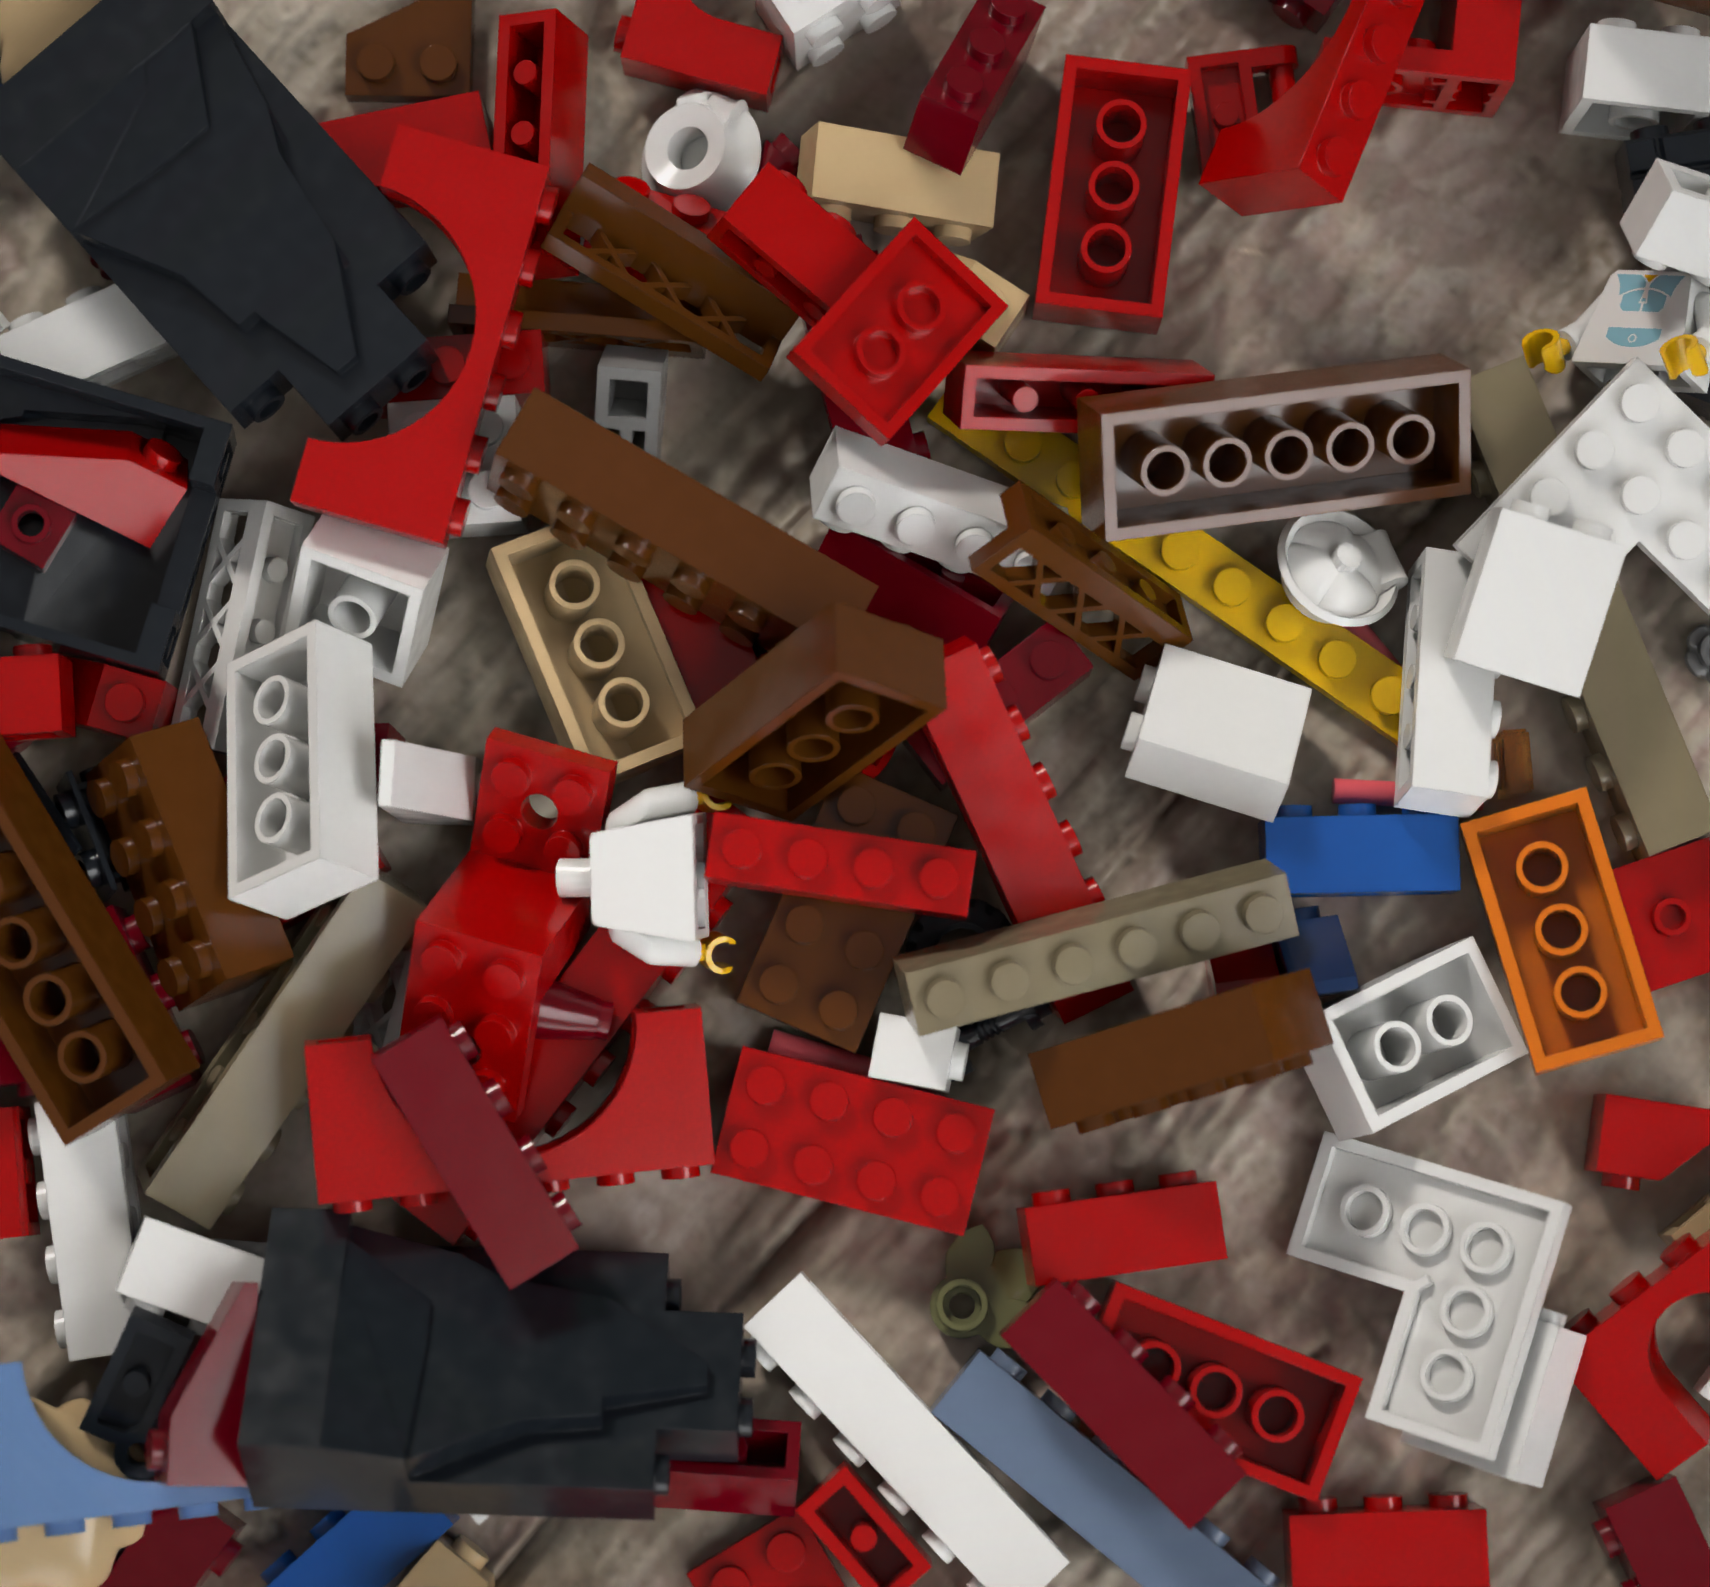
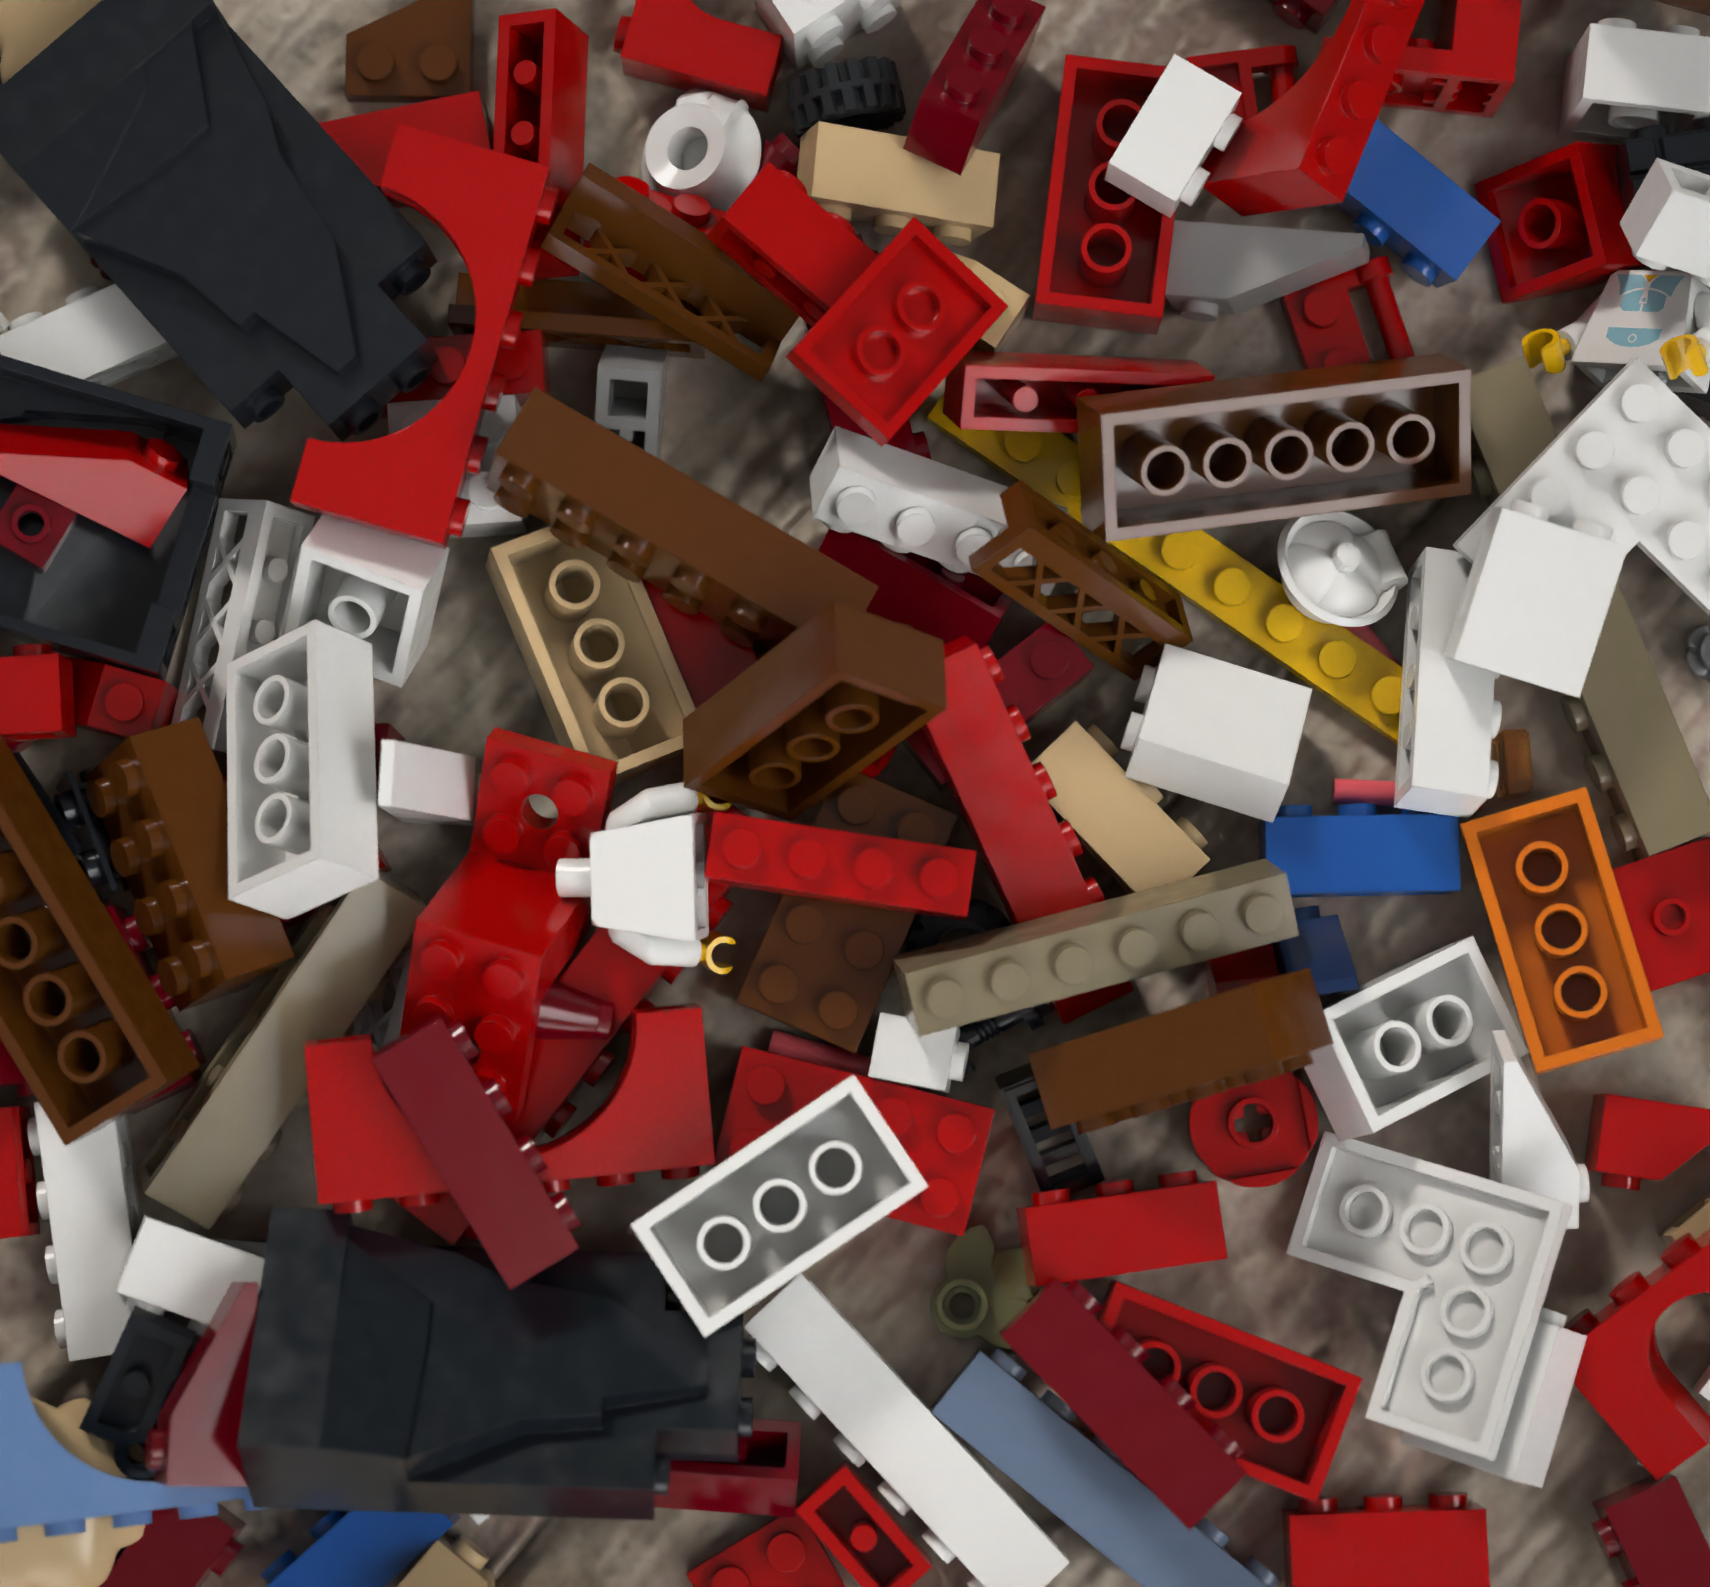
none -> white brick [630,1075,929,1337]
none -> black tyre [786,56,906,141]
none -> black slope [995,1062,1105,1194]
none -> tan brick [1031,721,1211,894]
none -> white brick [1104,54,1243,218]
none -> light grey slope [1165,220,1370,322]
none -> red plate [1187,1071,1318,1188]
none -> red plate [1280,256,1415,370]
none -> blue brick [1324,119,1501,288]
none -> red slope [1474,141,1646,304]
none -> white slope [1489,1030,1590,1229]

